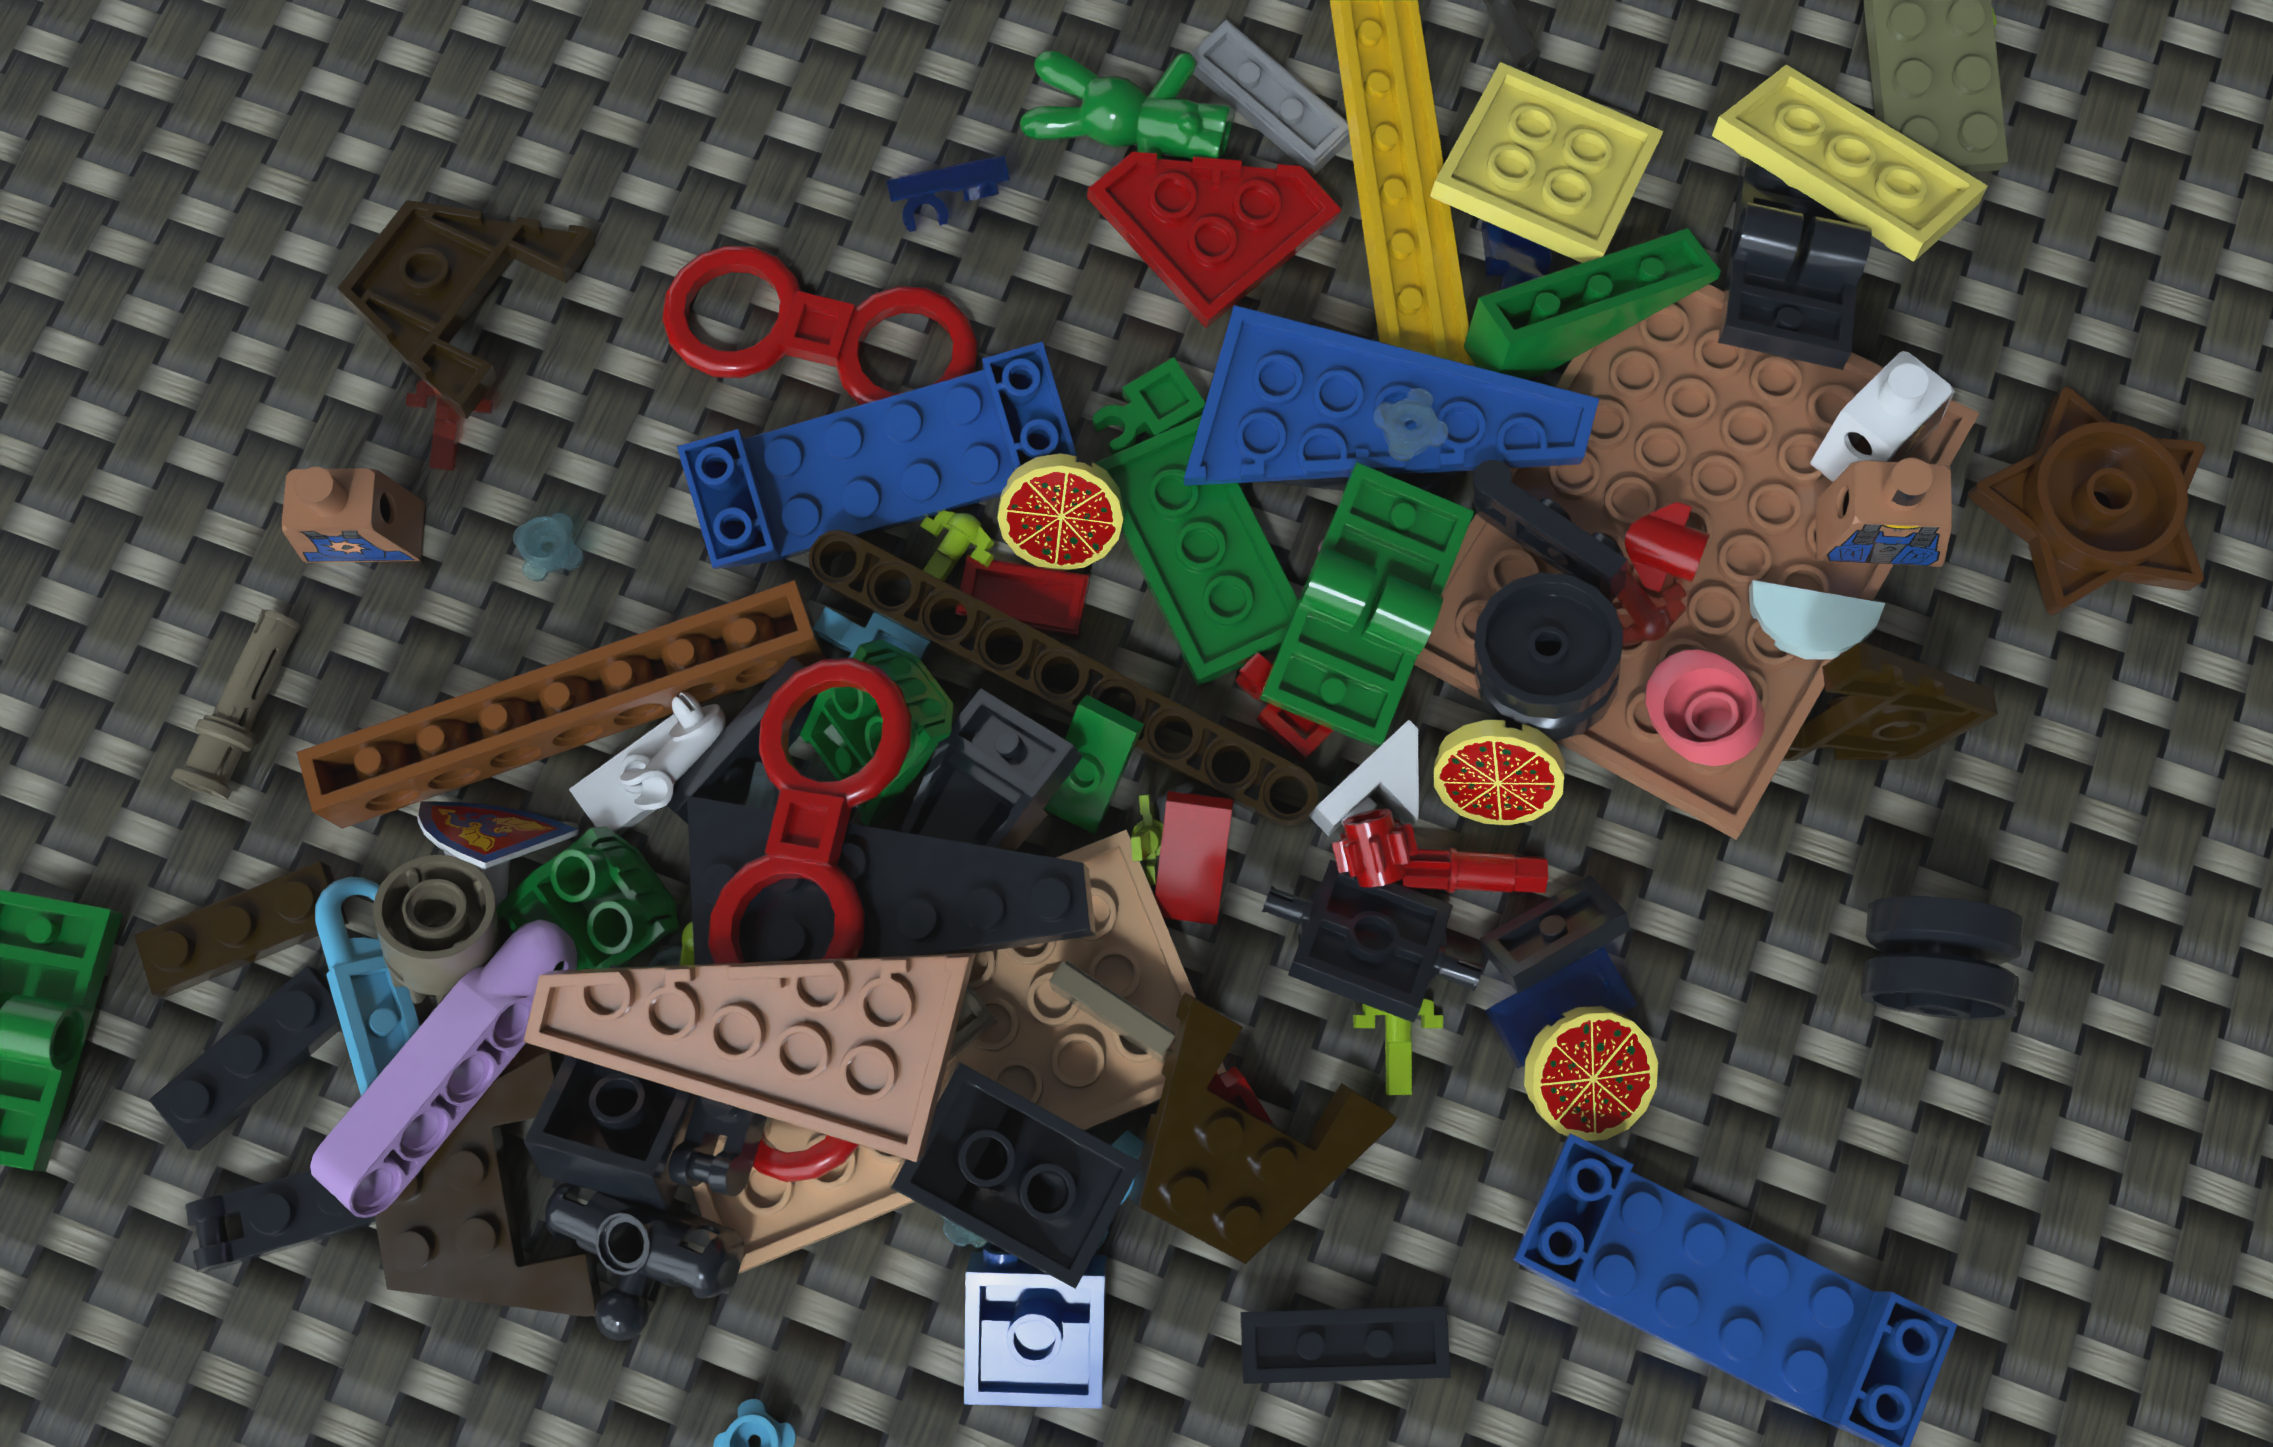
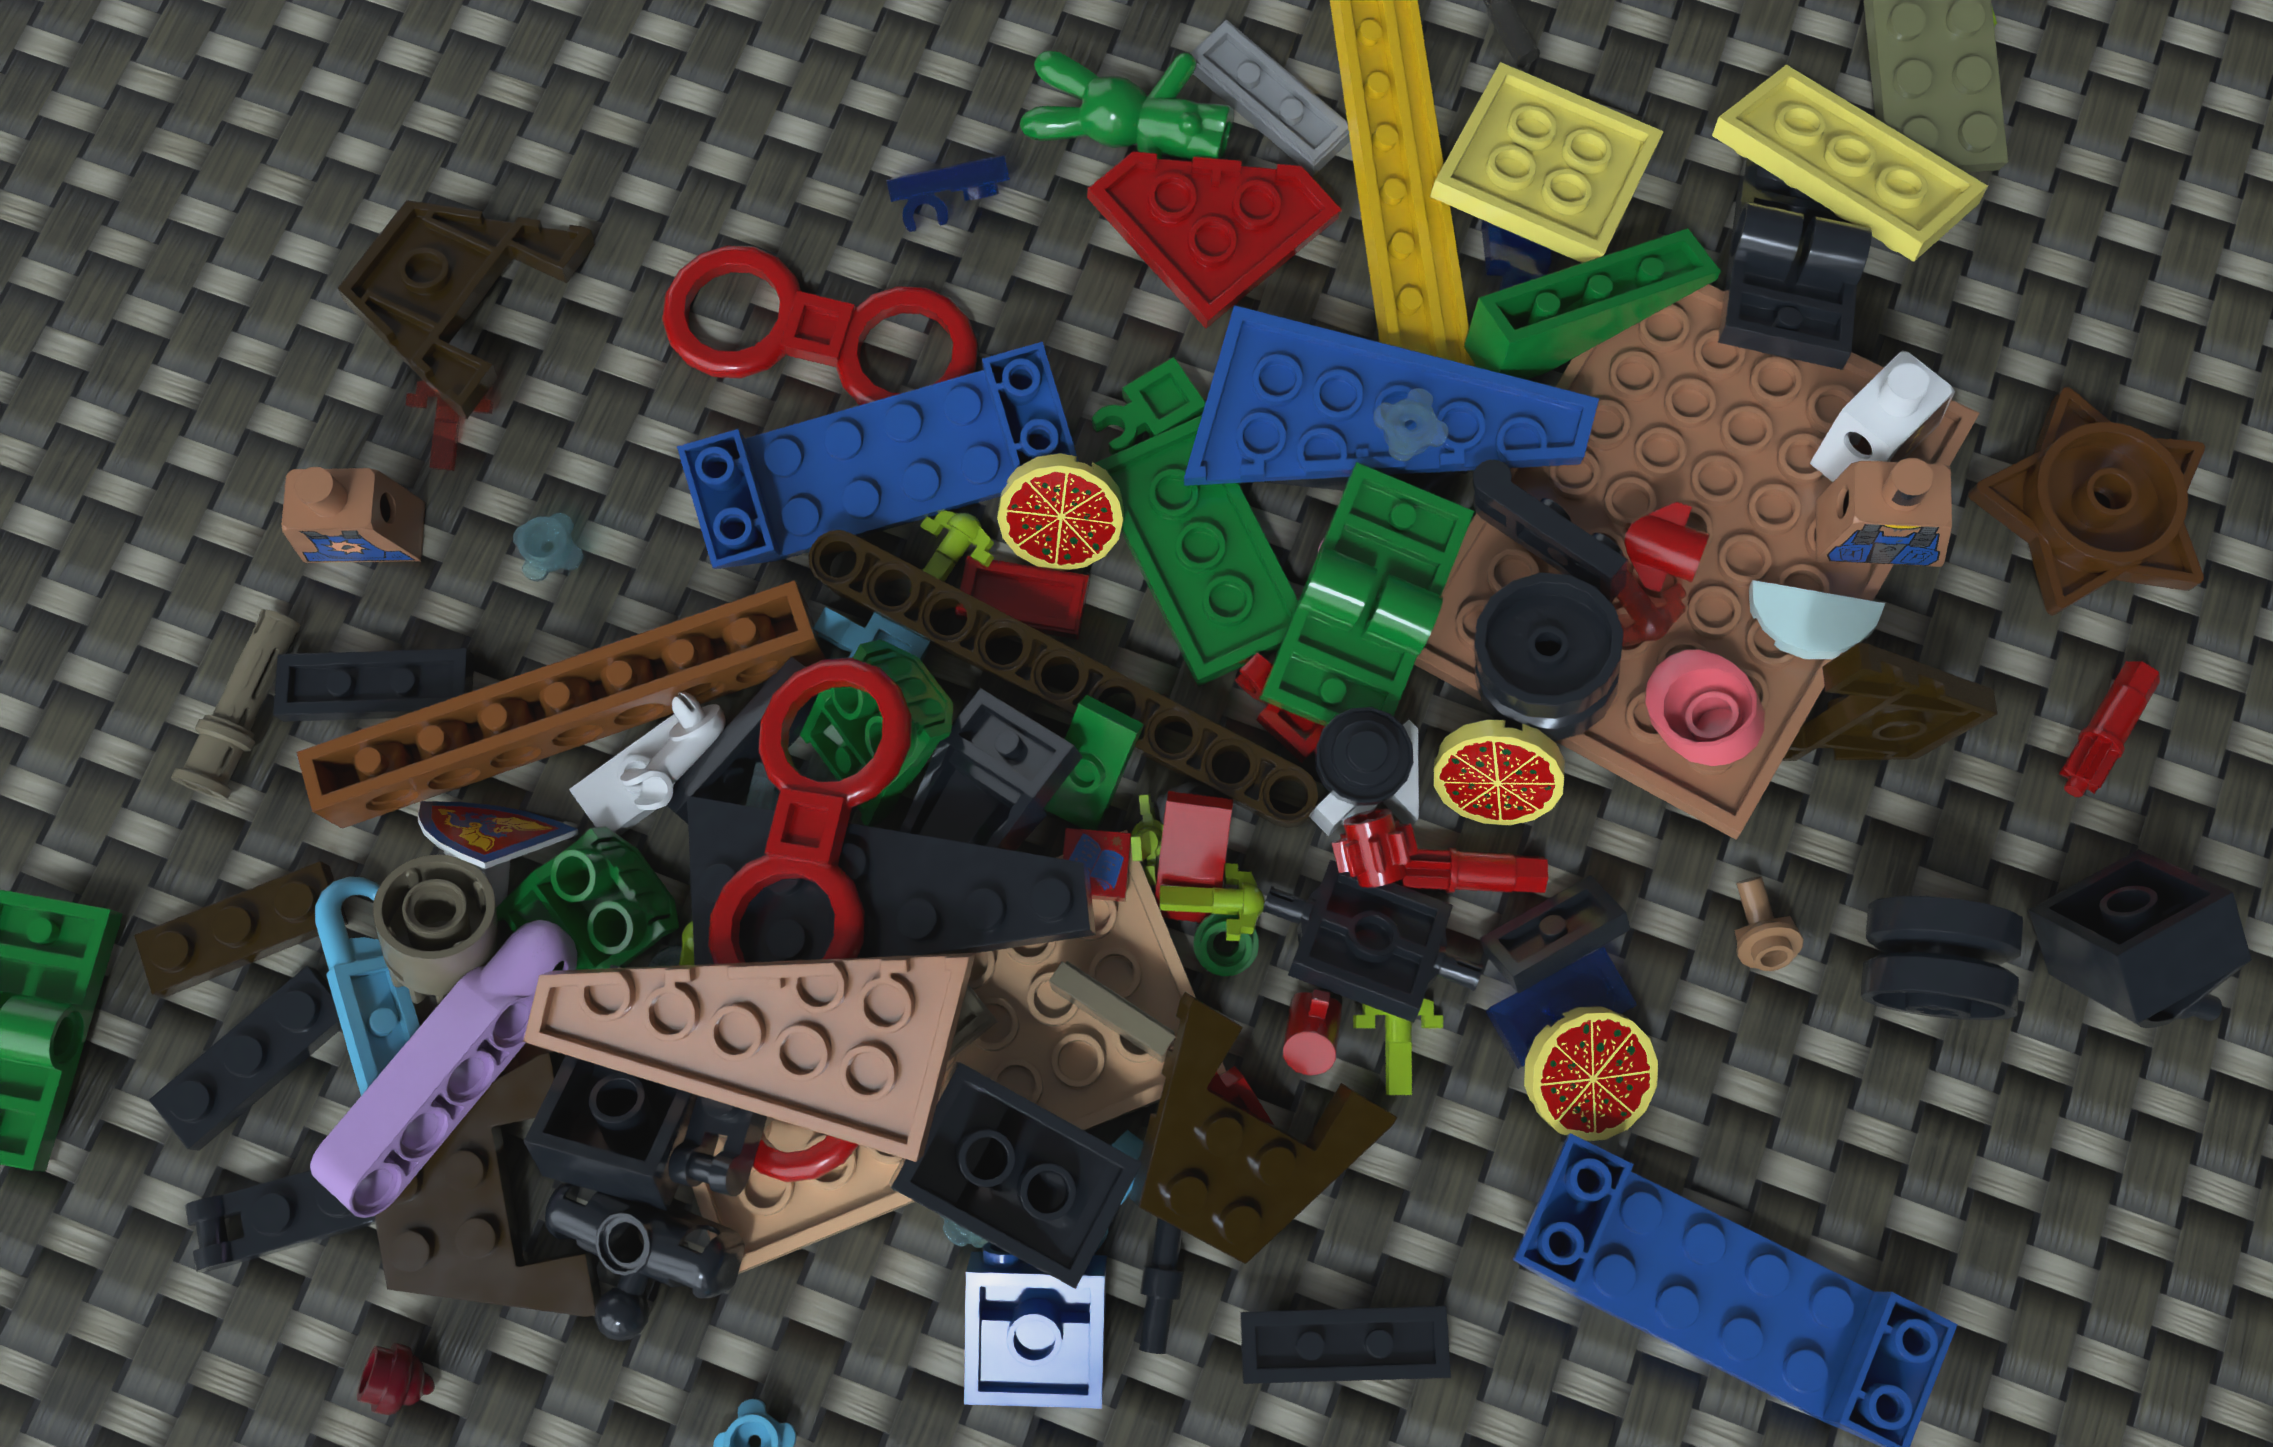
none -> black plate [273,648,474,722]
none -> dark red plate [357,1343,435,1415]
none -> tile [1063,828,1131,902]
none -> black bar [1139,1217,1184,1354]
none -> lime piece [1160,863,1265,941]
none -> green plate [1193,913,1259,976]
none -> red piece [1283,989,1342,1076]
none -> black plate [1315,707,1414,806]
none -> medium nougat plate [1735,876,1803,971]
none -> black piece [2029,849,2252,1028]
none -> red piece [2059,661,2160,797]

